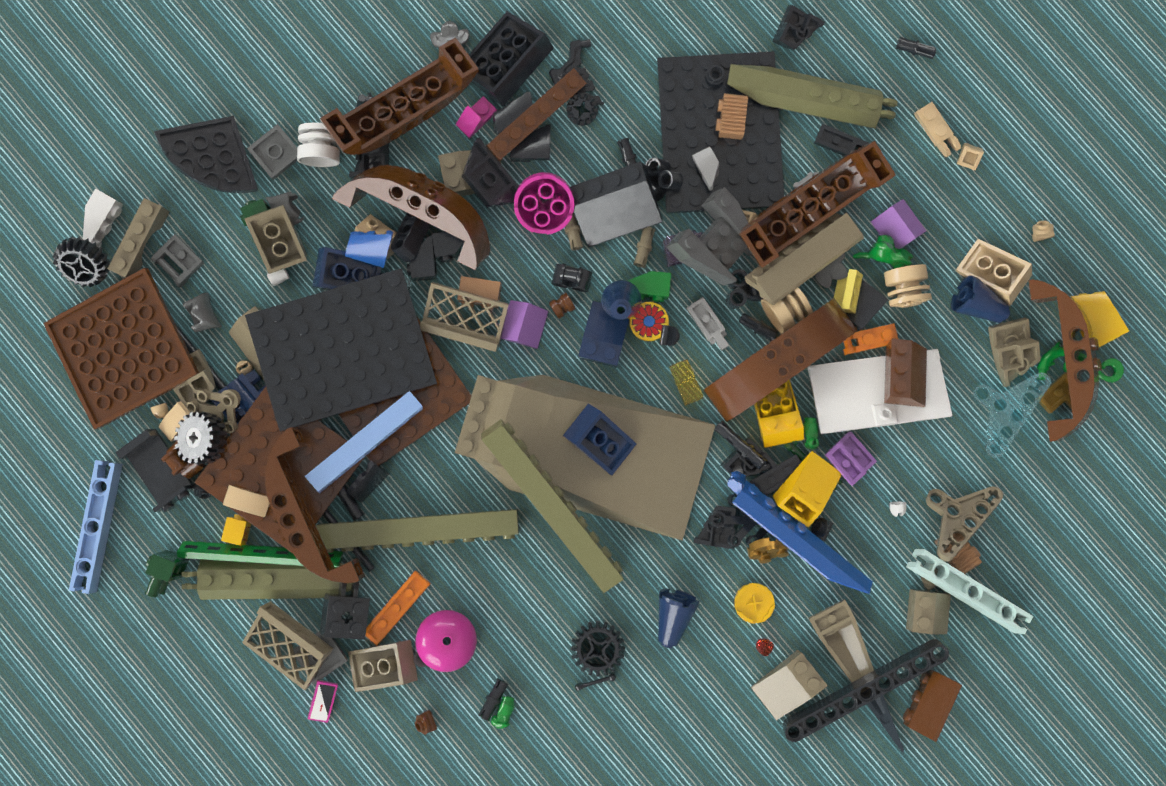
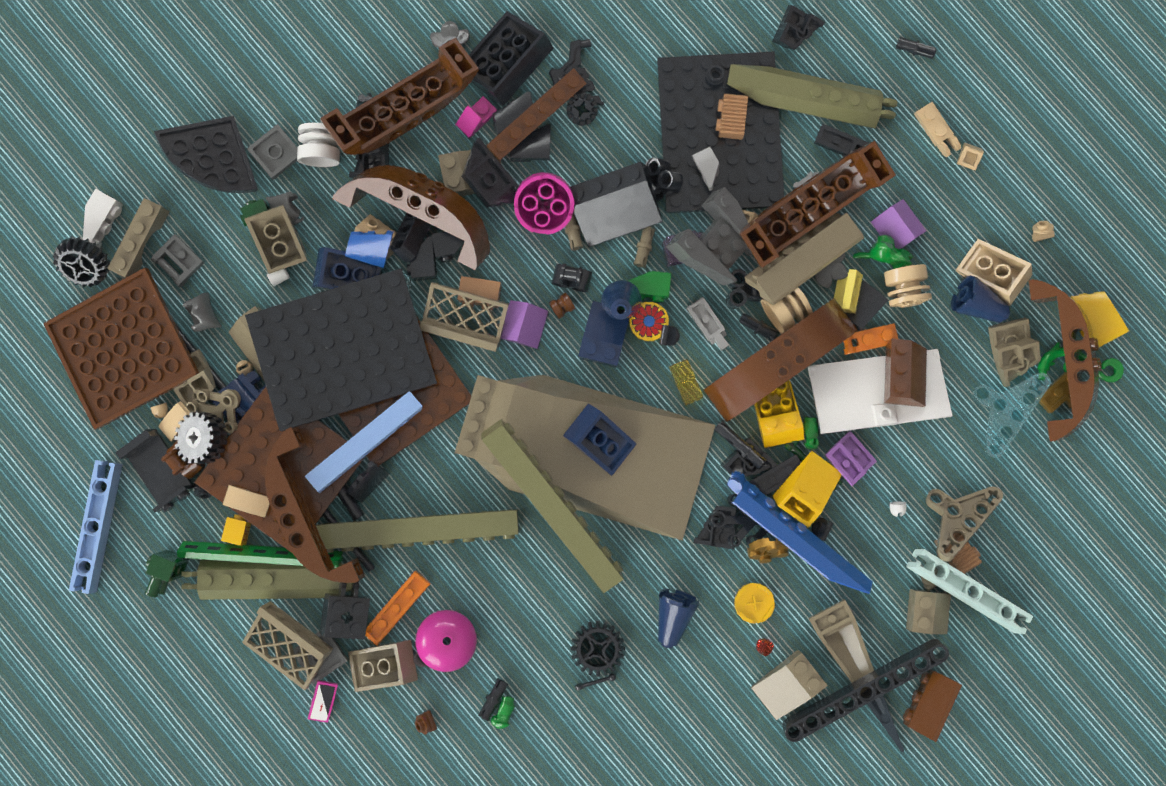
black pin [617,138,637,166] -> none

